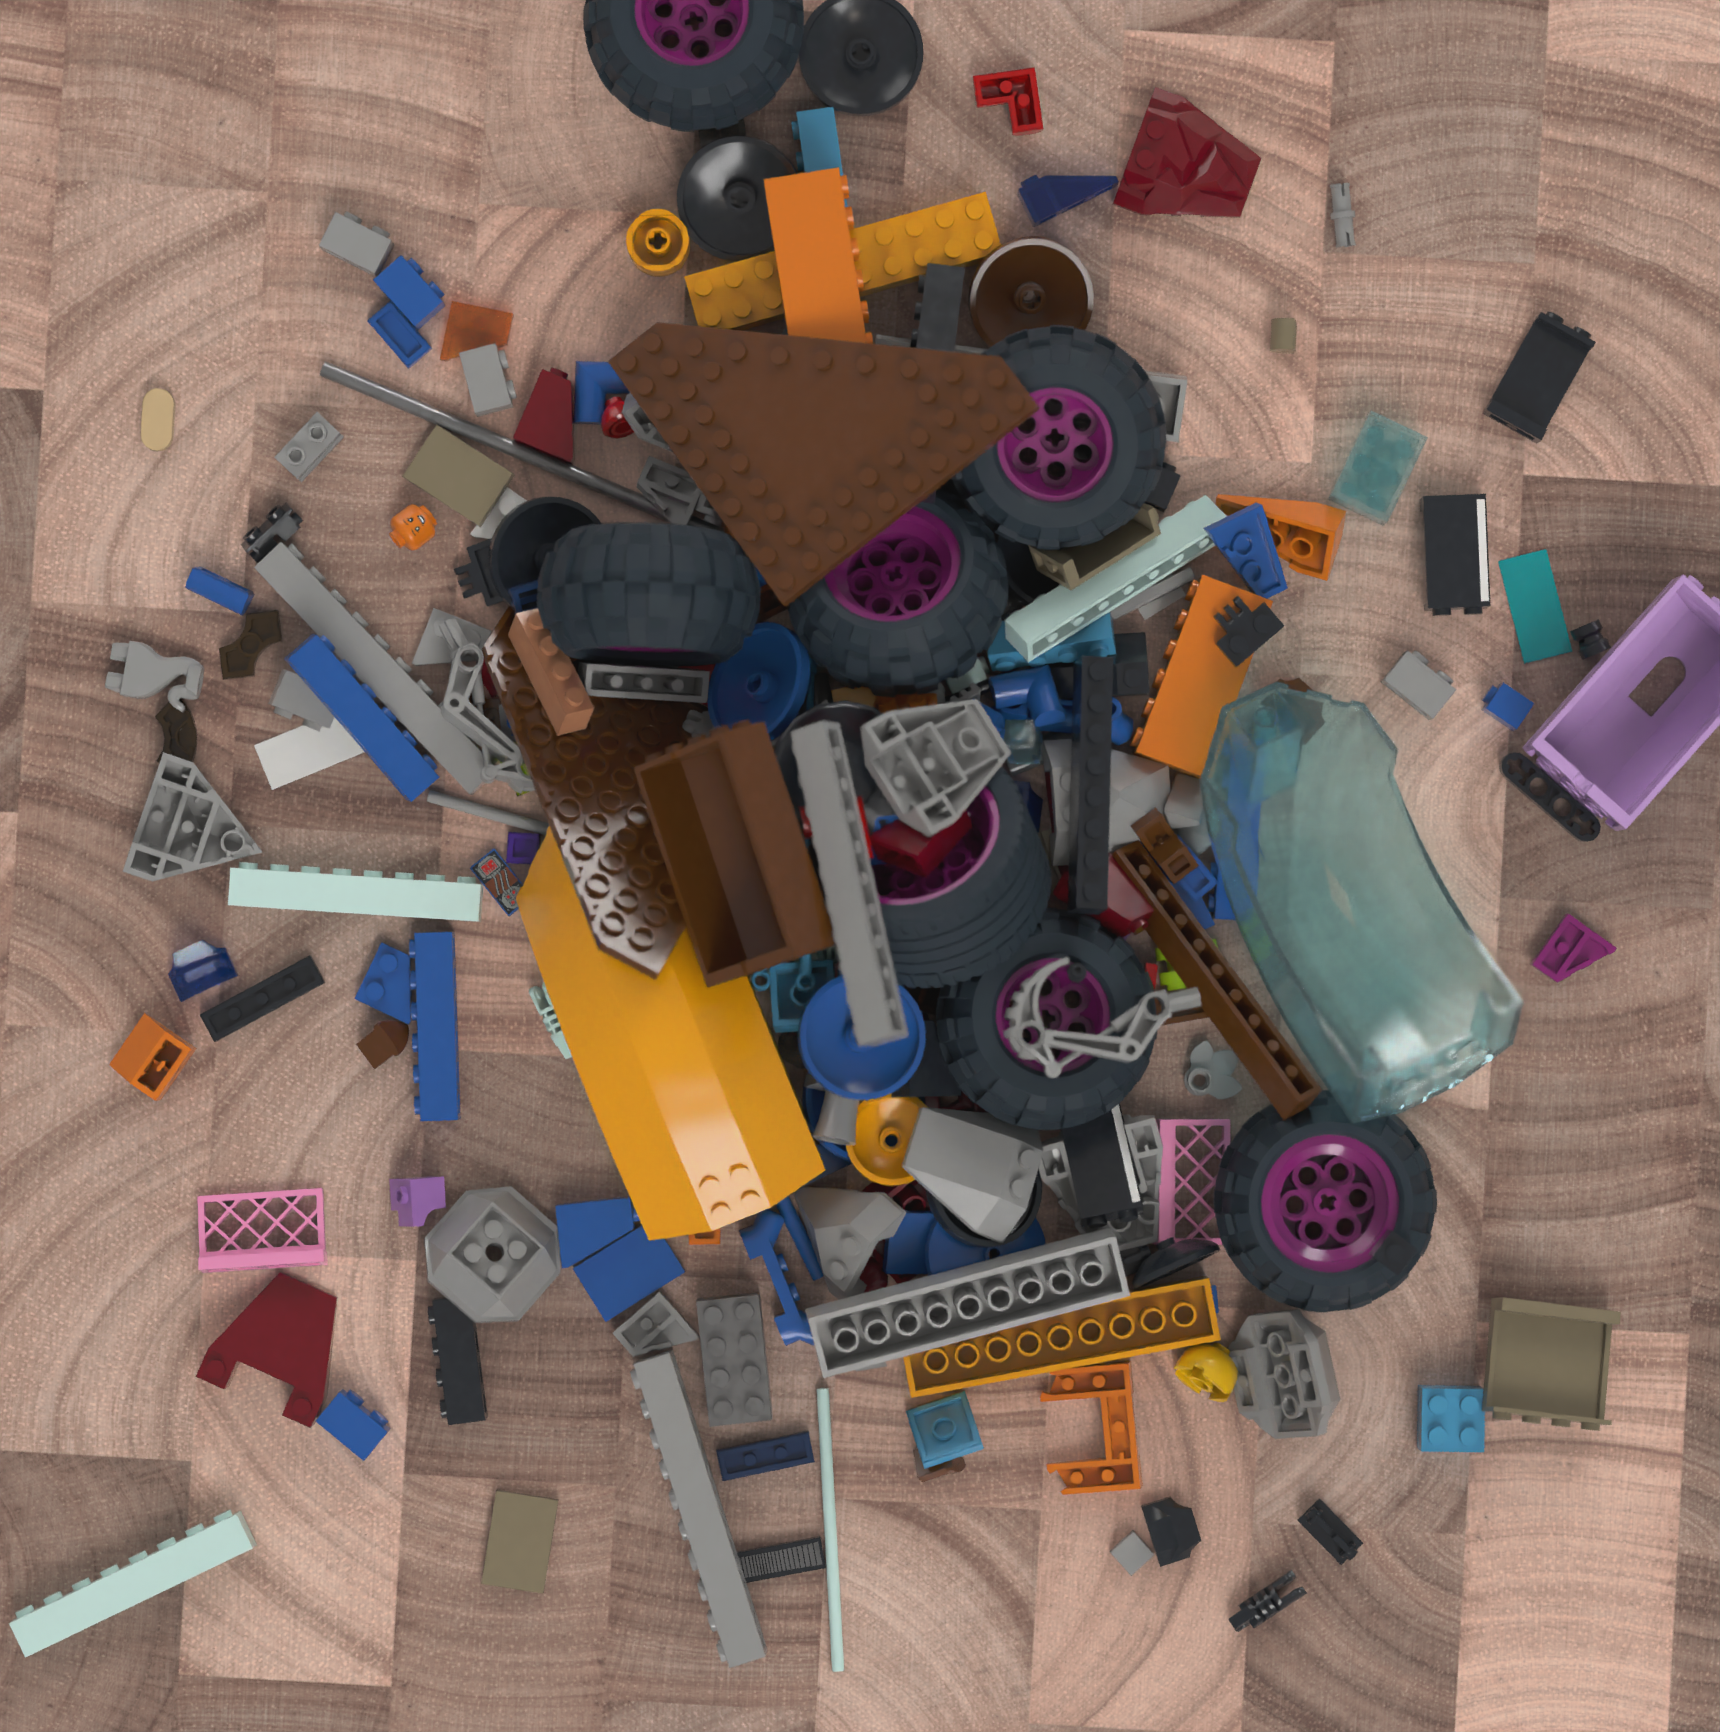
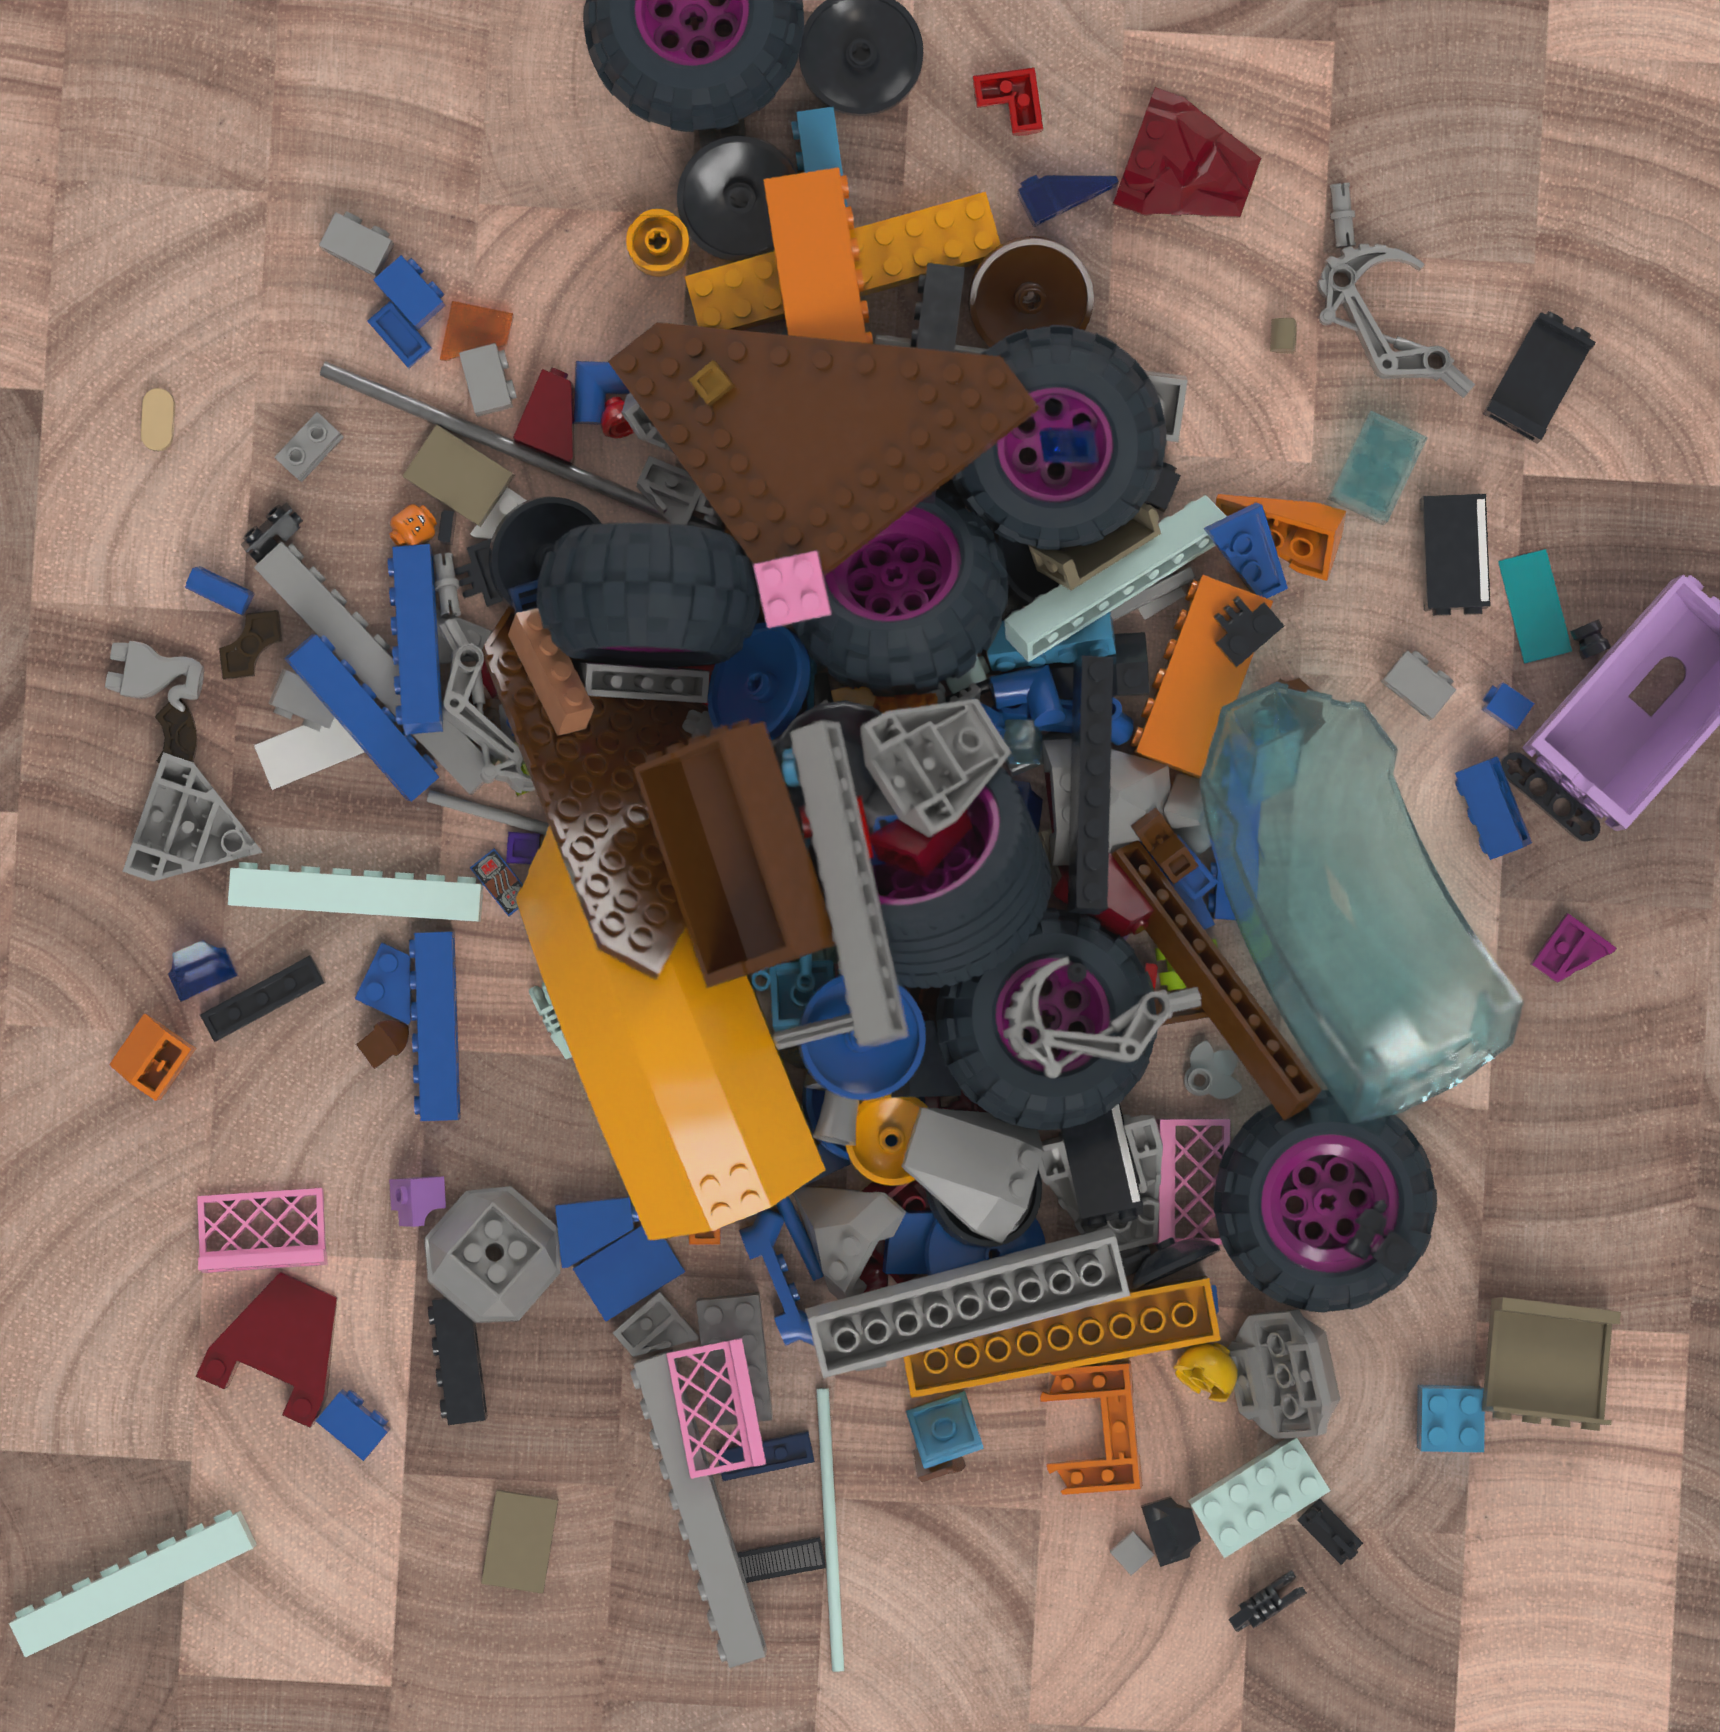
none -> blue brick [388,544,443,735]
none -> light grey pin [433,553,461,618]
none -> black tile [438,510,457,545]
none -> bright pink fence [666,1338,766,1479]
none -> pearl gold tile [689,360,734,406]
none -> bright pink plate [754,551,832,628]
none -> light grey axle [773,1013,854,1049]
none -> dark azure tile [782,748,801,787]
none -> clear blue slope [1039,422,1099,463]
none -> light aqua brick [1188,1437,1331,1558]
none -> light grey piece [1317,244,1475,398]
none -> black piece [1344,1199,1388,1261]
none -> blue brick [1455,756,1532,860]

